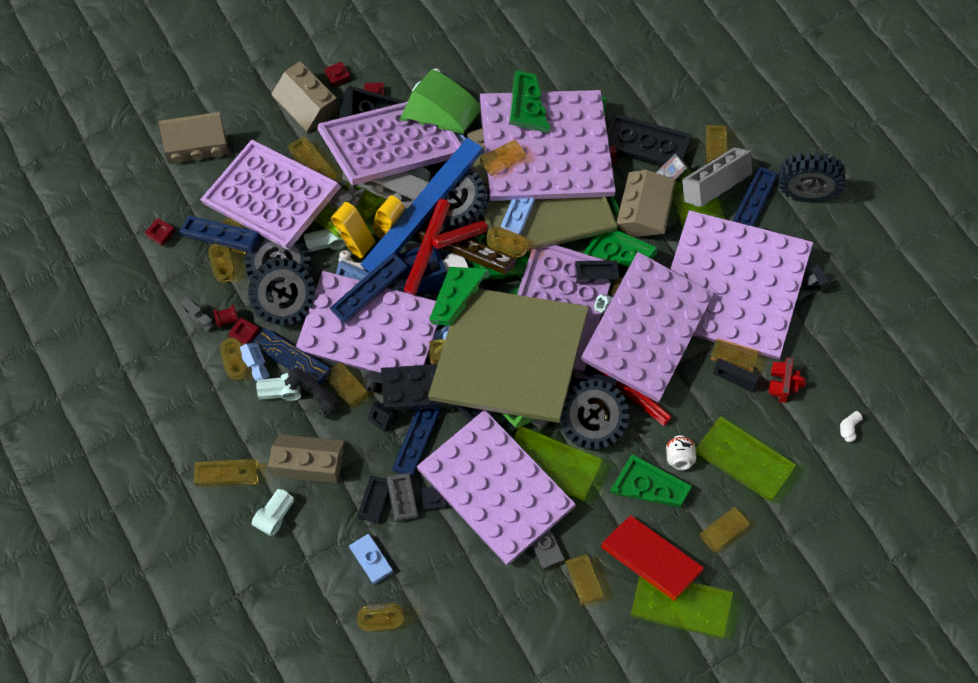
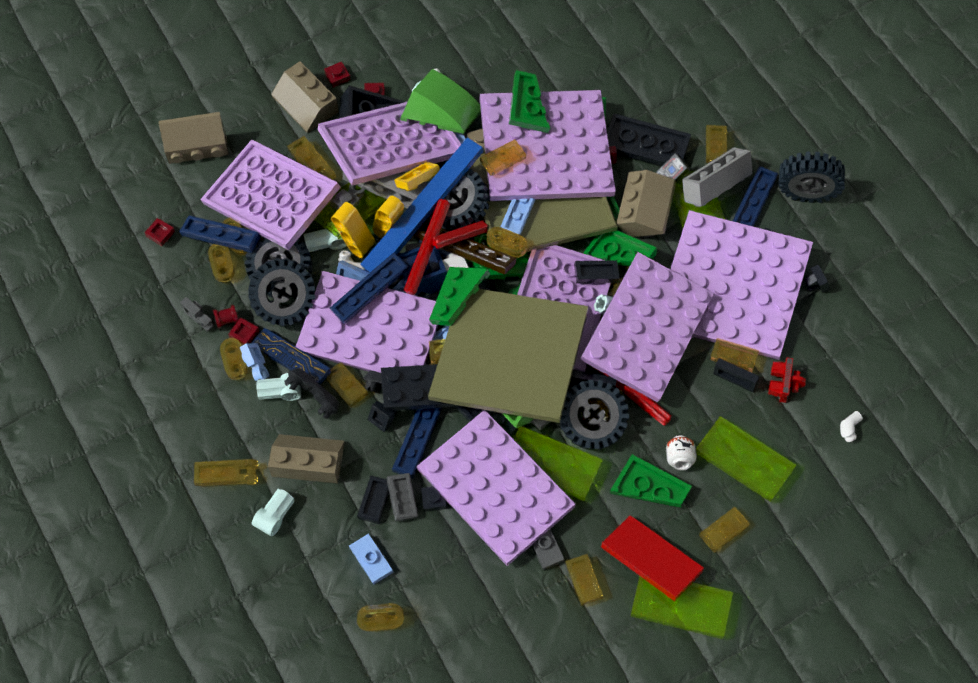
none -> yellow plate [394,162,440,191]

